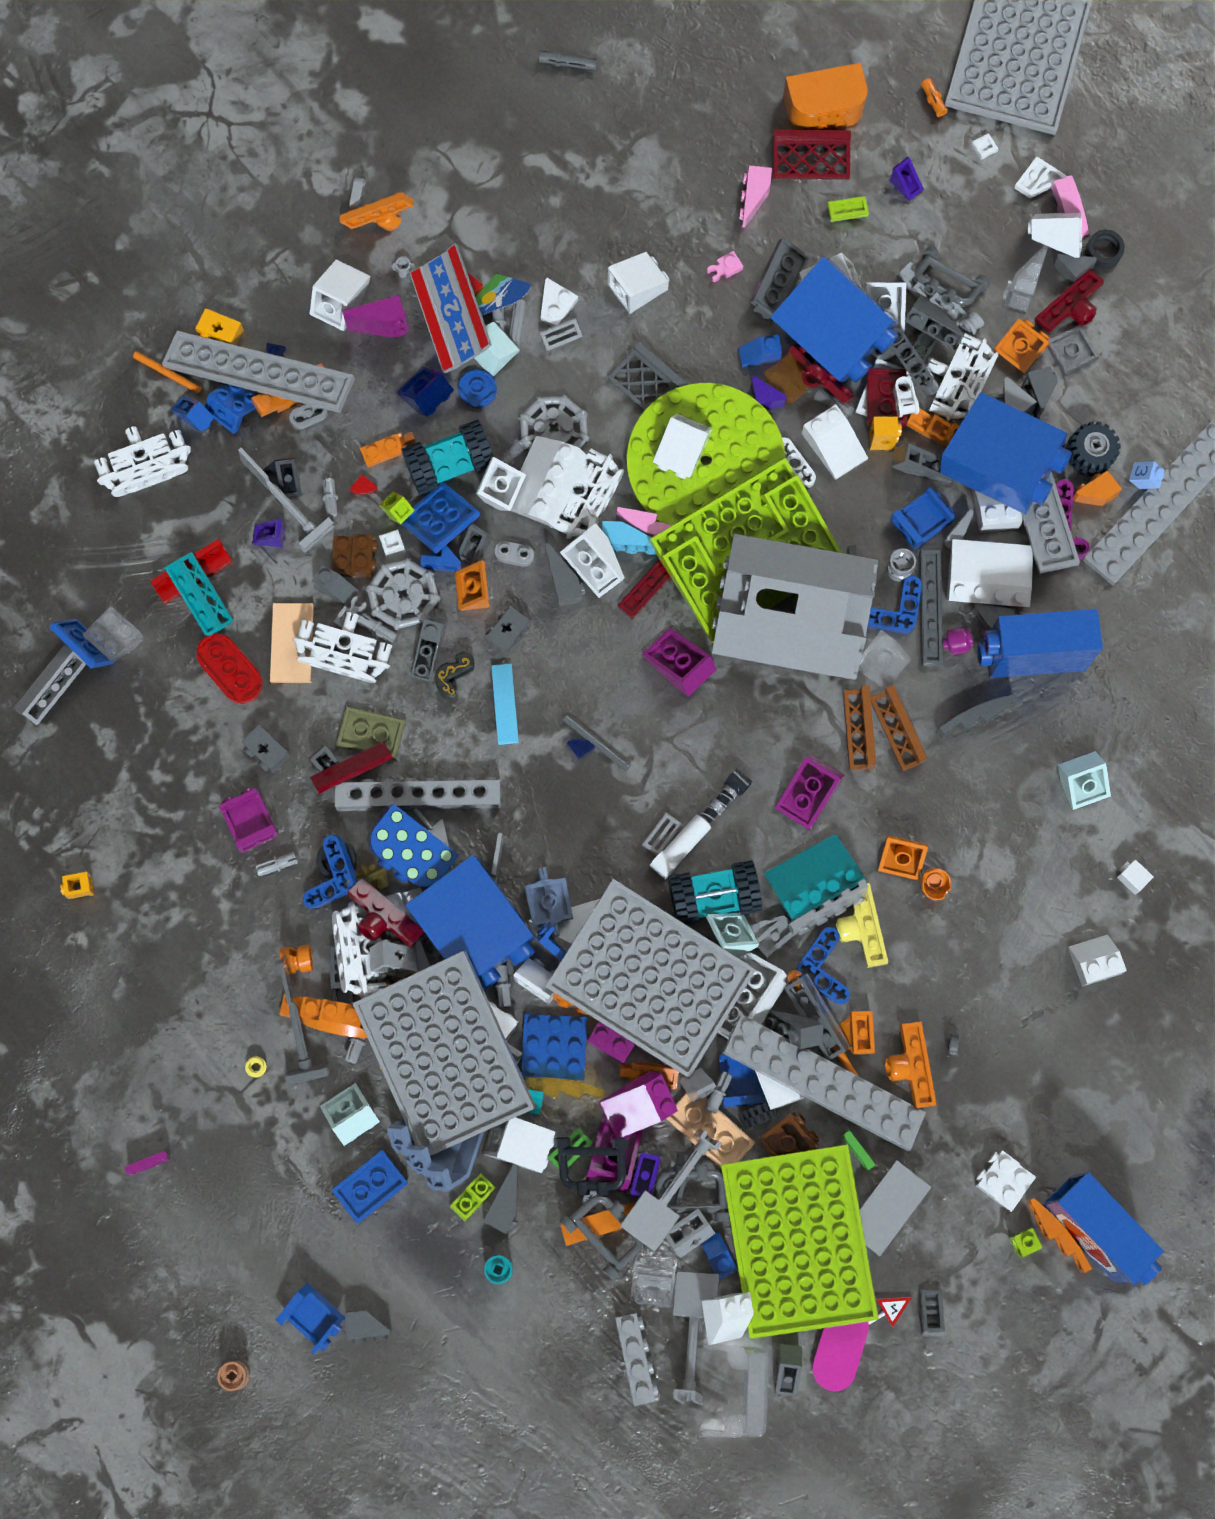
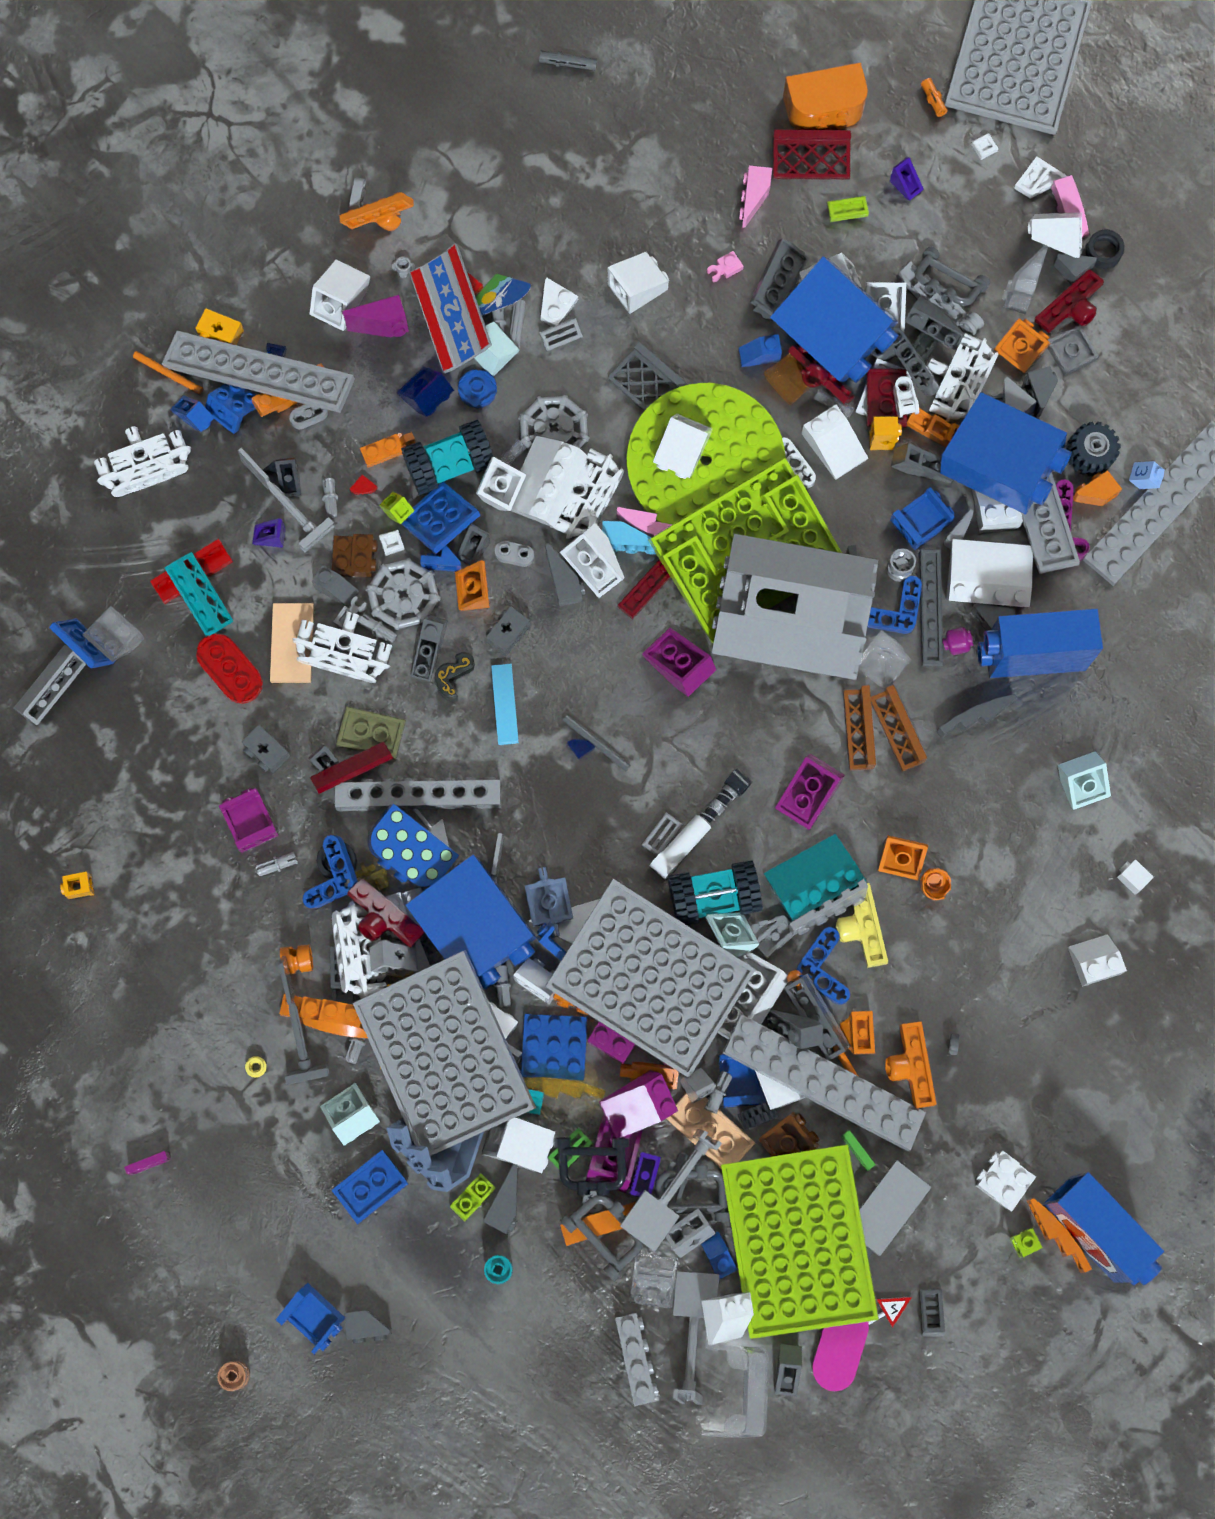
dark purple slope [751,376,787,410] -> none

